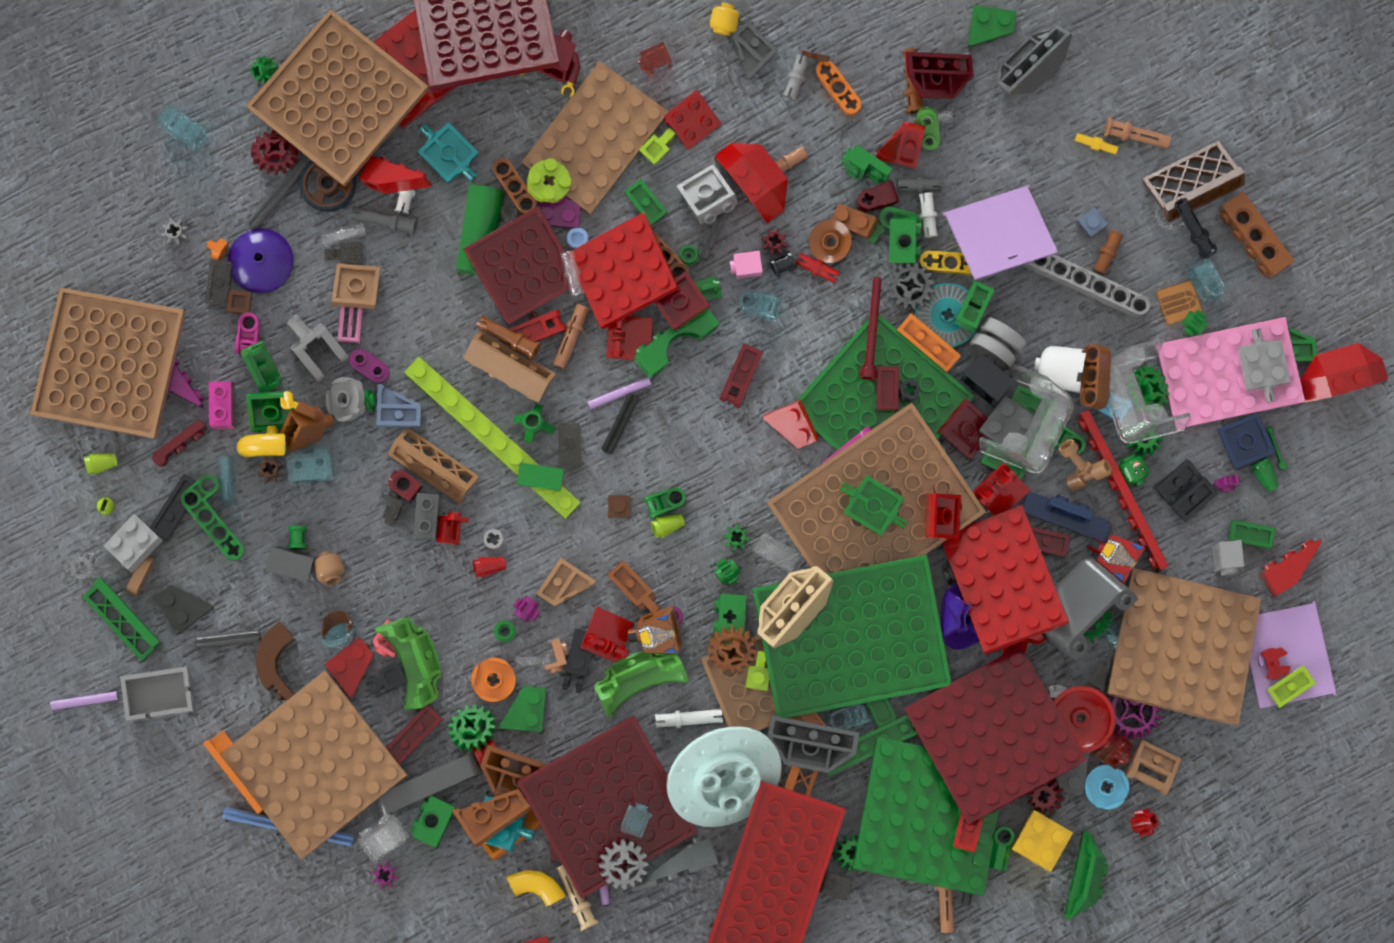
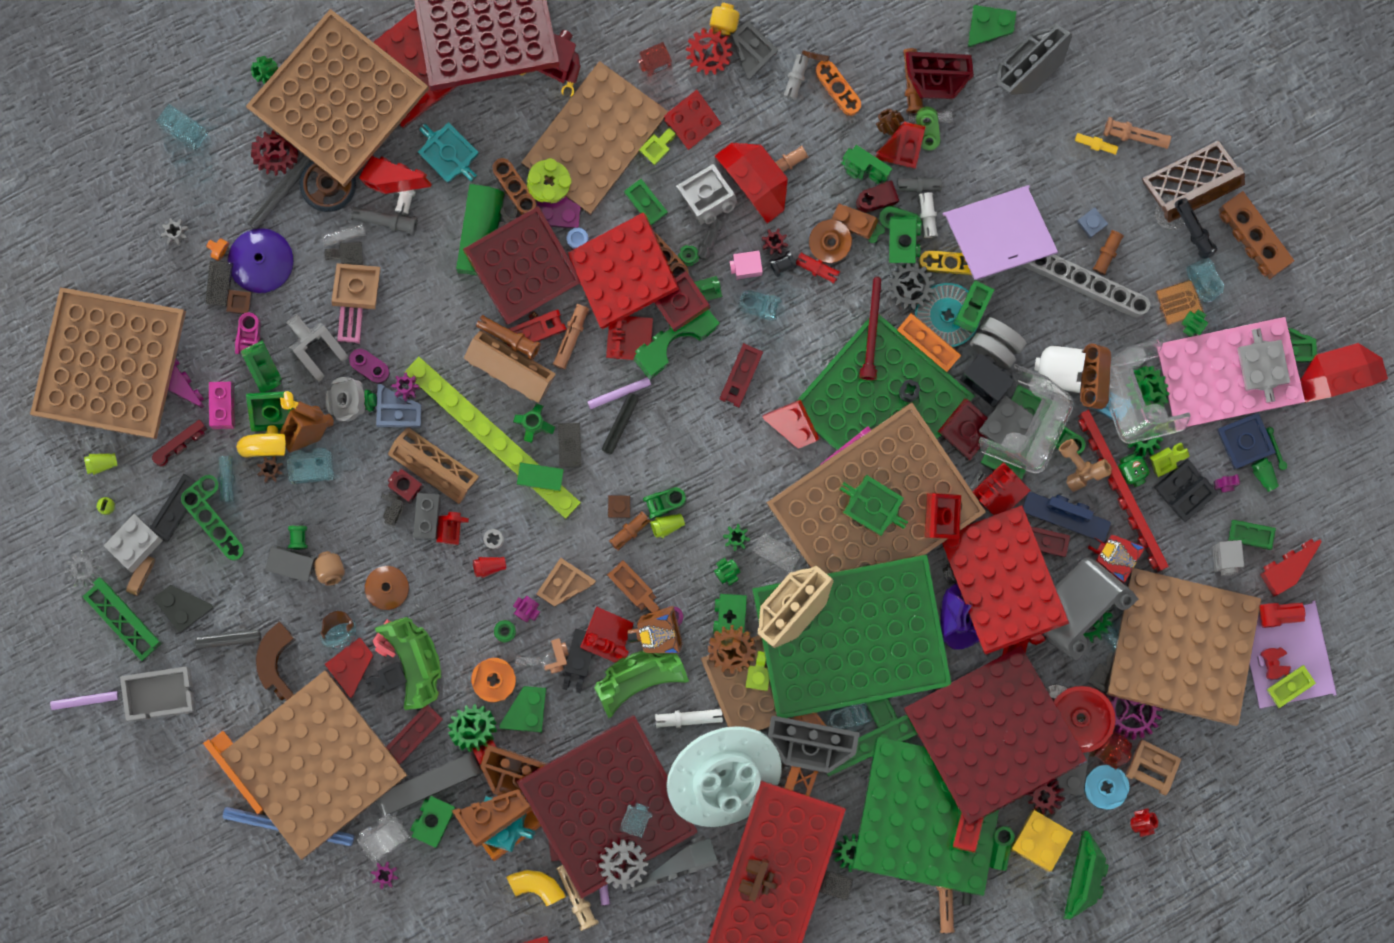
clear pin [560,250,584,296] -> none
dark red tile [876,366,899,411] -> none
none -> dark orange dish [365,566,409,610]
none -> magenta gear [391,372,420,401]
none -> dark orange pin [609,511,651,551]
none -> red gear [685,27,733,75]
none -> reddish brown hips [738,859,778,902]
none -> reddish brown gear [876,109,904,136]
none -> lime plate [1150,443,1190,478]
none -> red piece [1259,603,1306,628]

